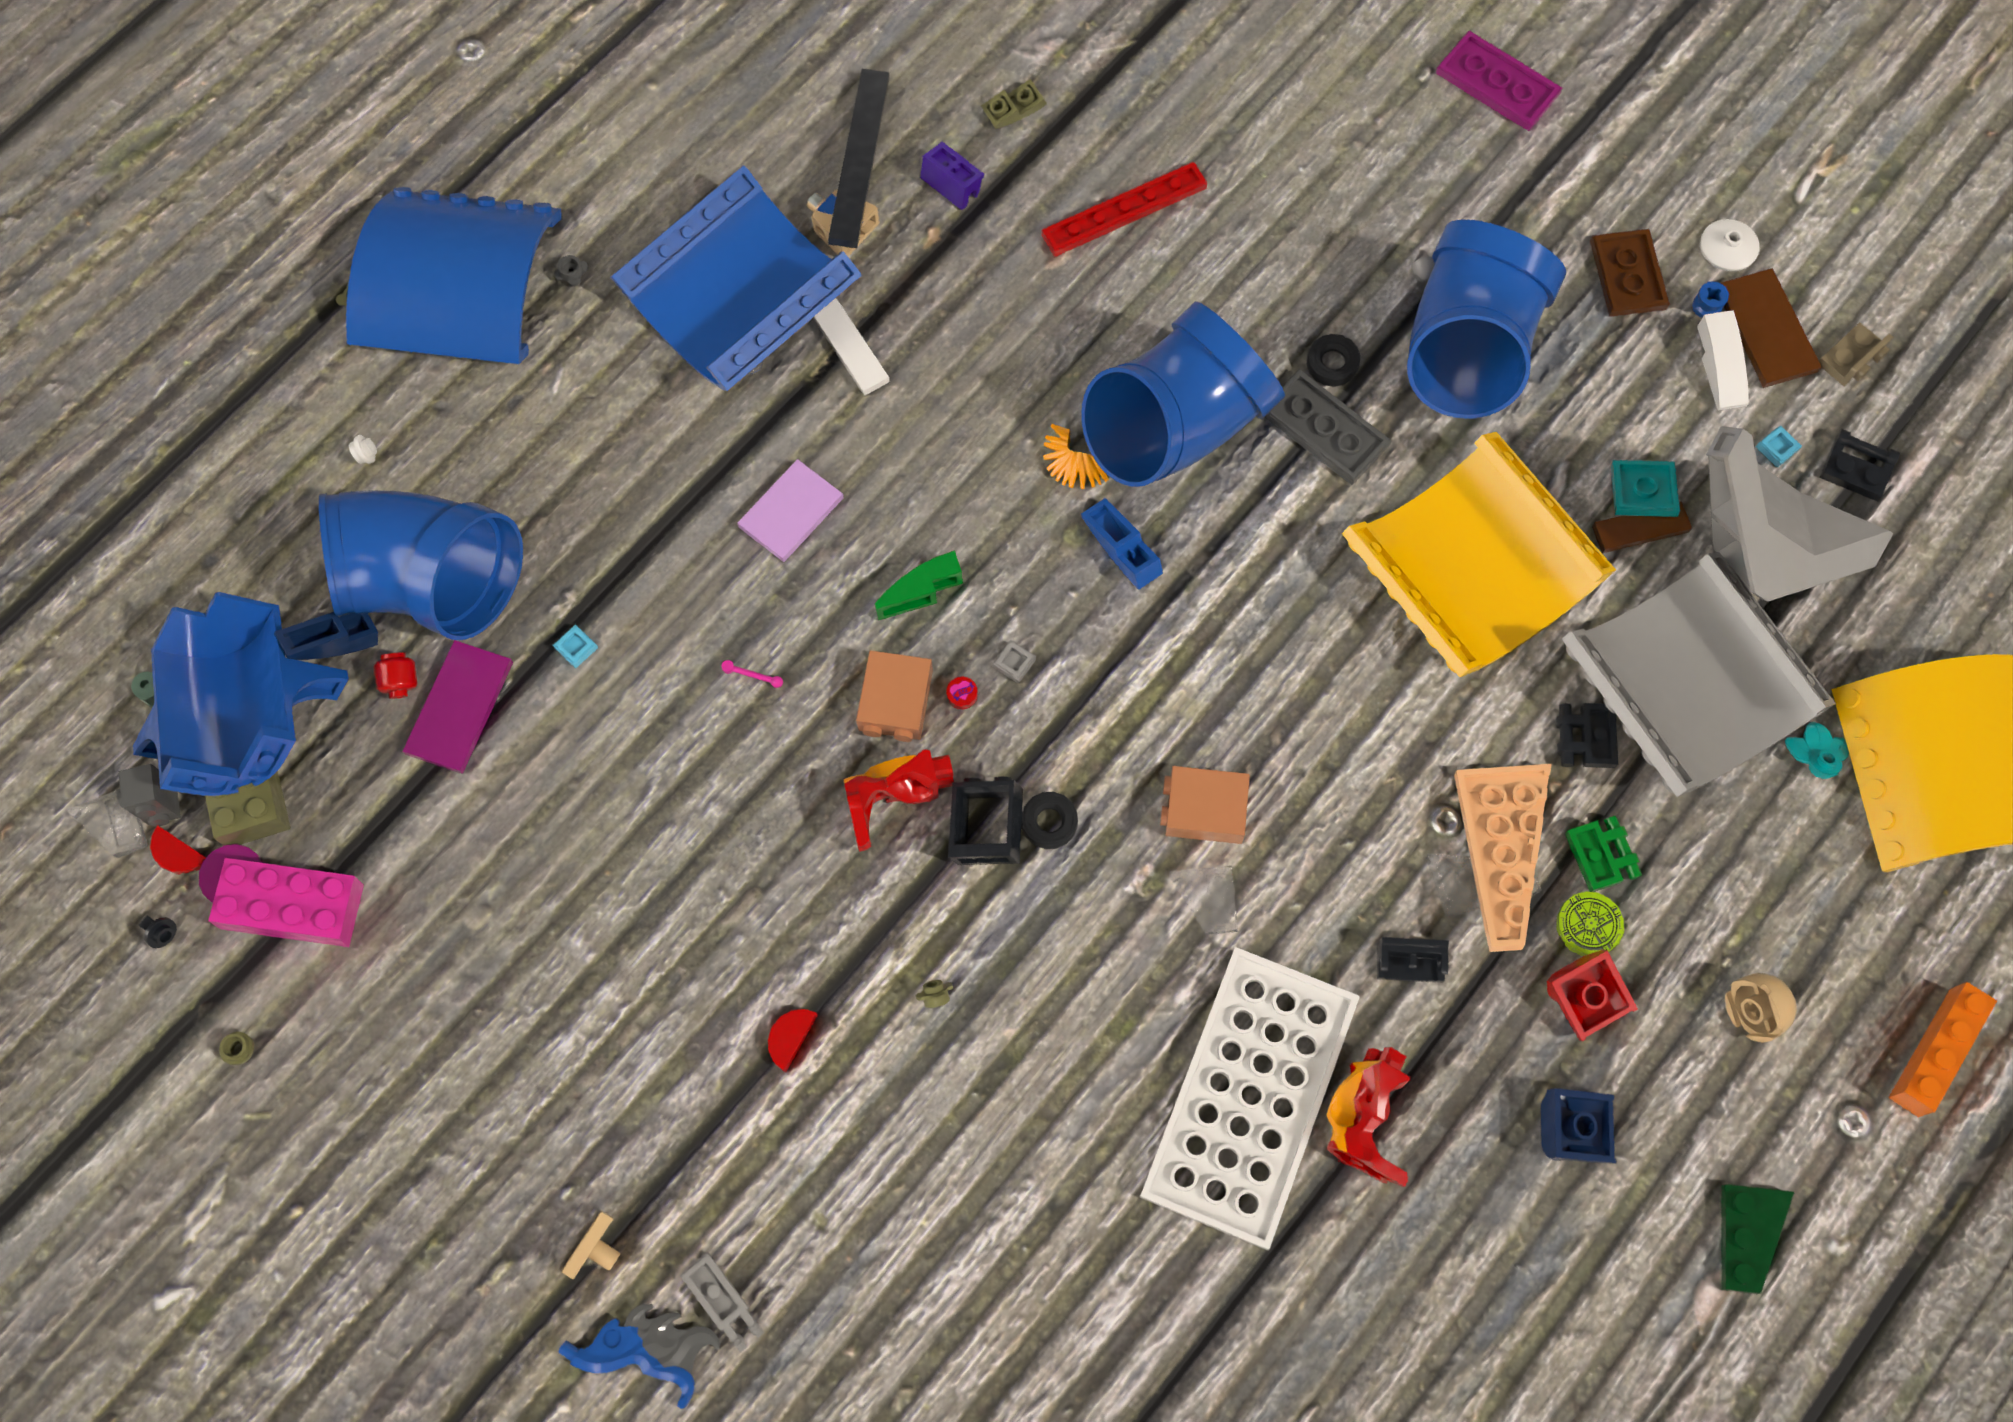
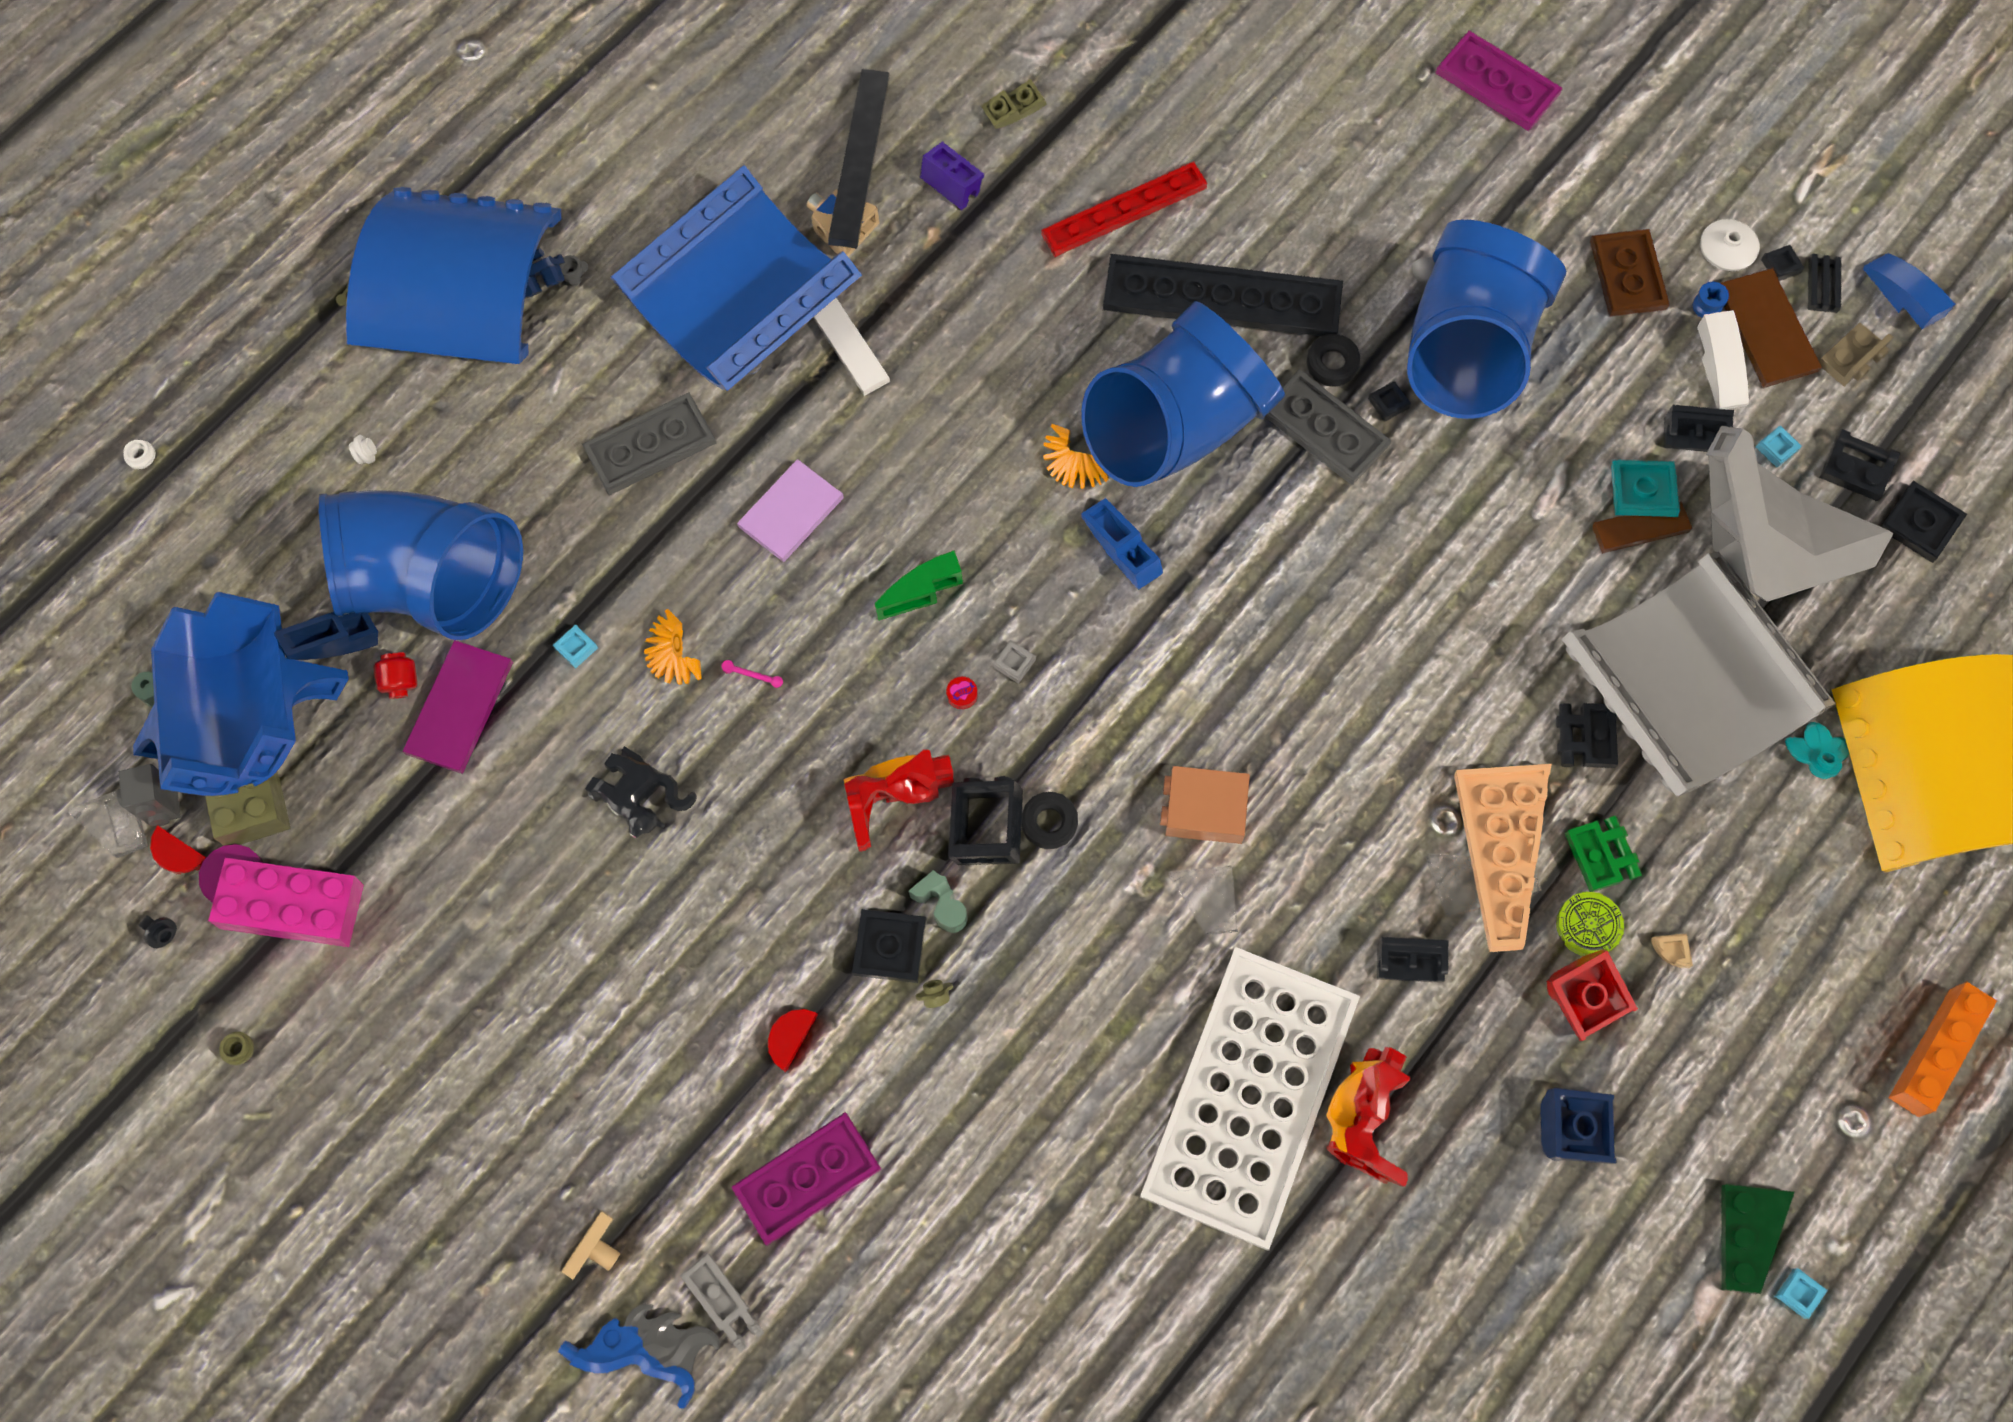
nougat brick [856,650,933,742] -> none
yellow panel [1342,432,1616,677] -> none
tan cylinder [1725,973,1797,1043] -> none
none -> white plate [124,440,156,469]
none -> dark blue hips [525,248,565,298]
none -> dark grey tile [582,392,717,496]
none -> black animal [585,746,697,838]
none -> light orange hair [644,609,702,685]
none -> magenta tile [731,1112,882,1246]
none -> black plate [852,909,927,983]
none -> sand green leg [909,870,967,933]
none -> black plate [1103,253,1343,336]
none -> black tile [1368,381,1411,422]
none -> tan tile [1651,934,1693,968]
none -> black hinge [1664,405,1734,452]
none -> black tile [1761,245,1804,281]
none -> medium azure tile [1775,1268,1828,1319]
none -> black tile [1808,254,1842,313]
none -> blue slope [1863,253,1956,329]
none -> black tile [1880,480,1967,563]

